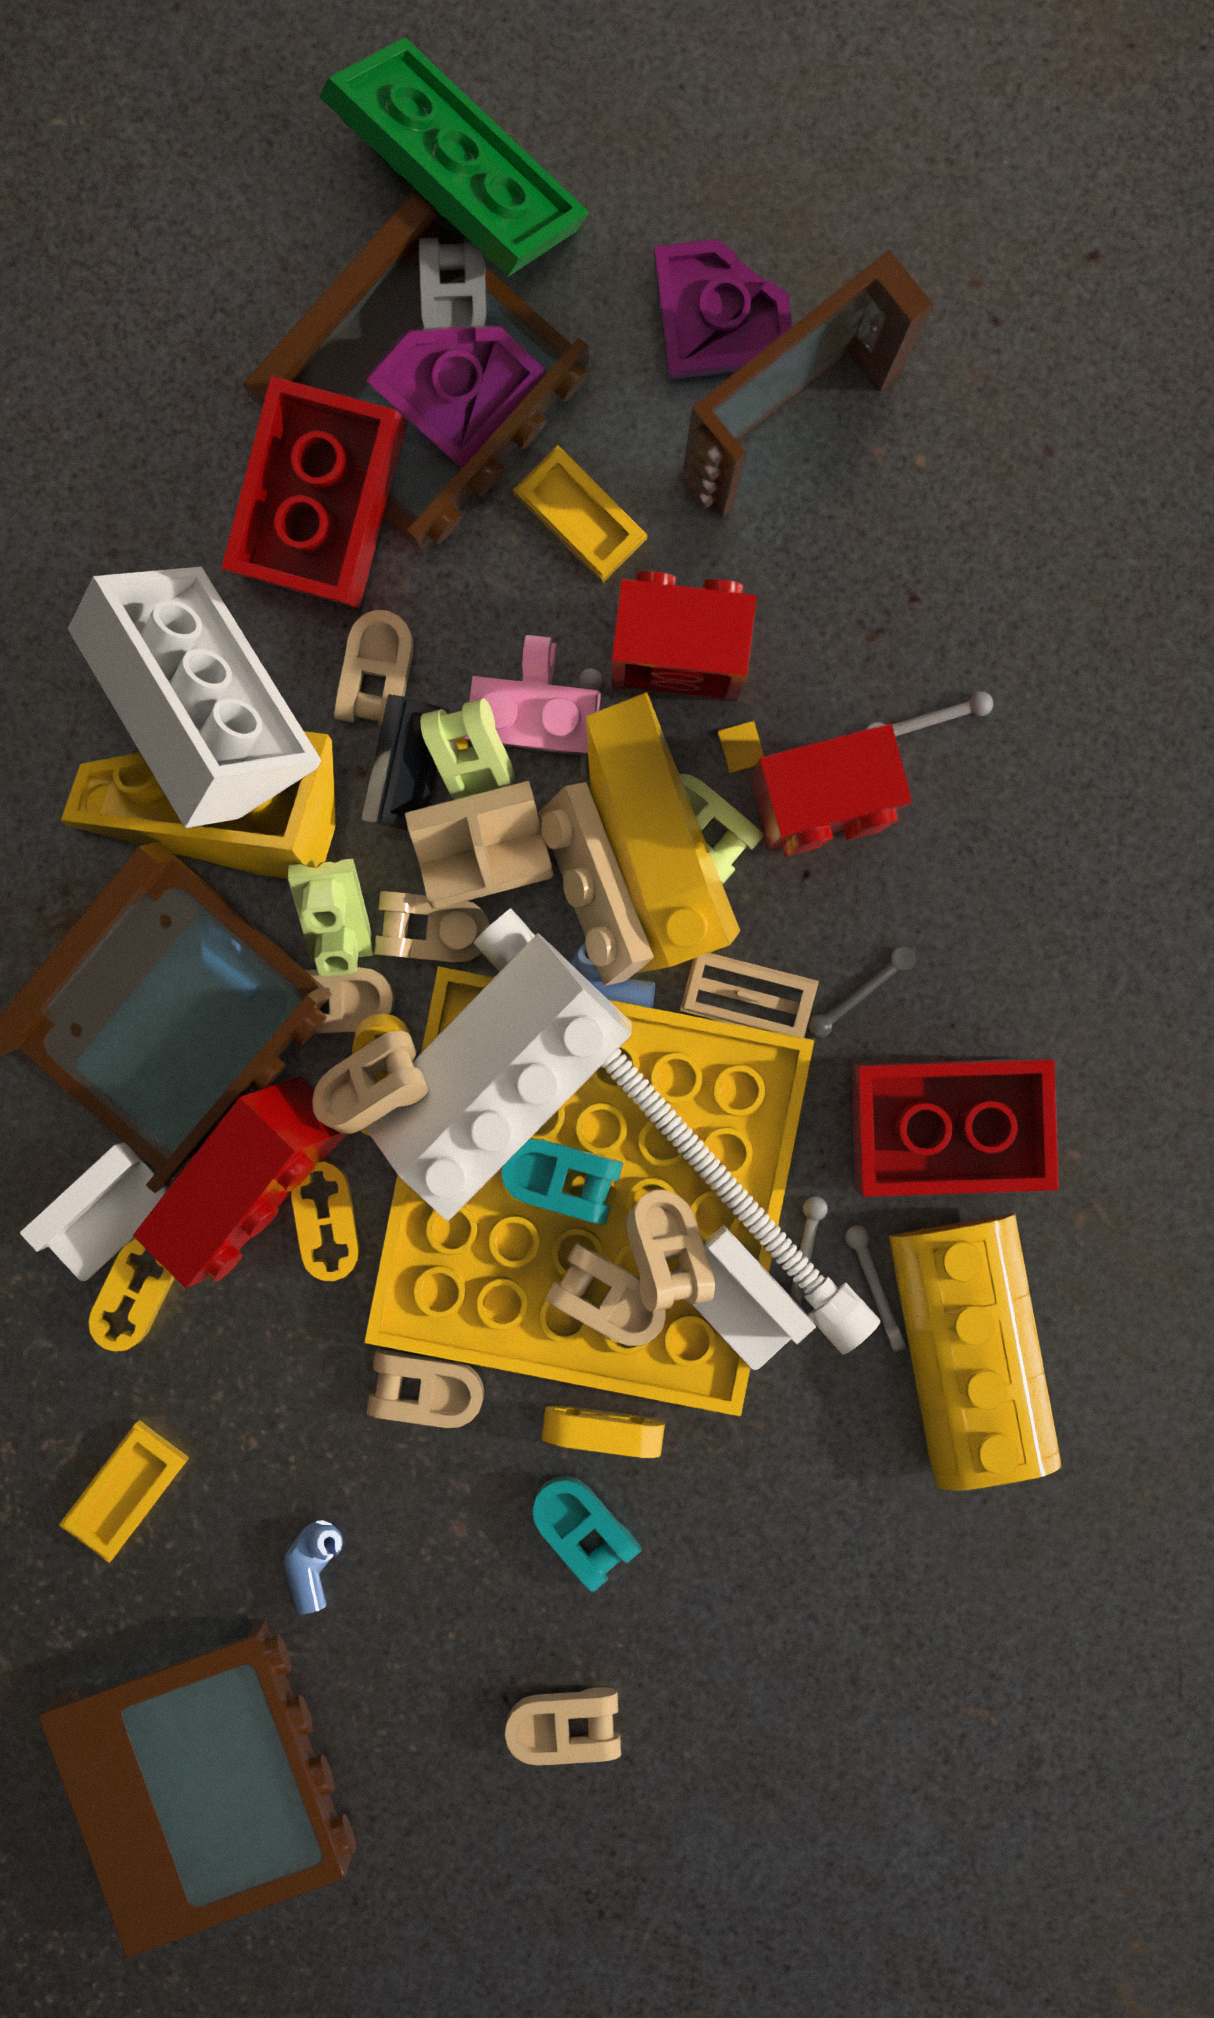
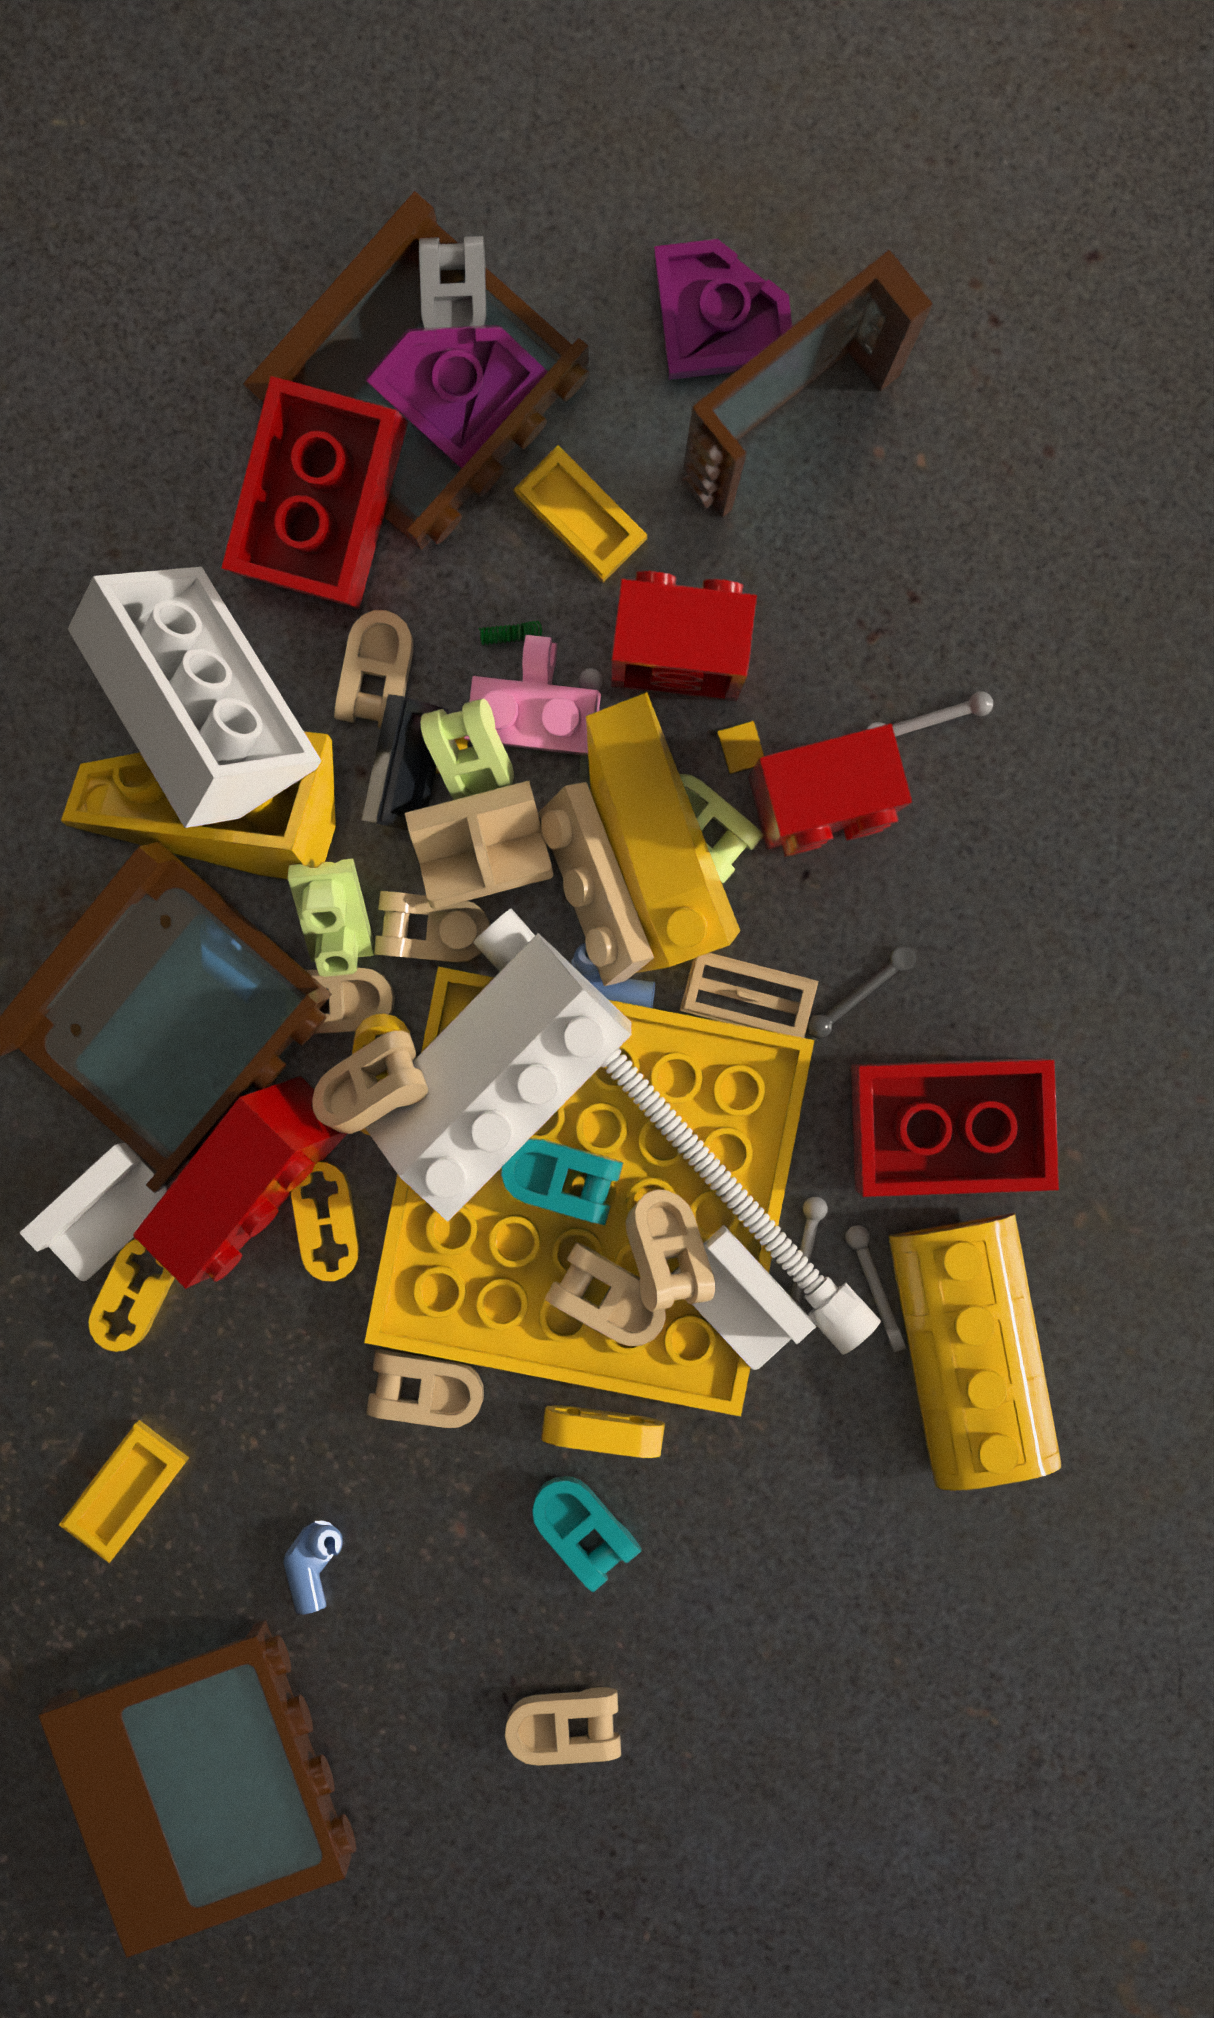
green plate [319,37,589,277] -> none
none -> green leg [478,620,542,646]

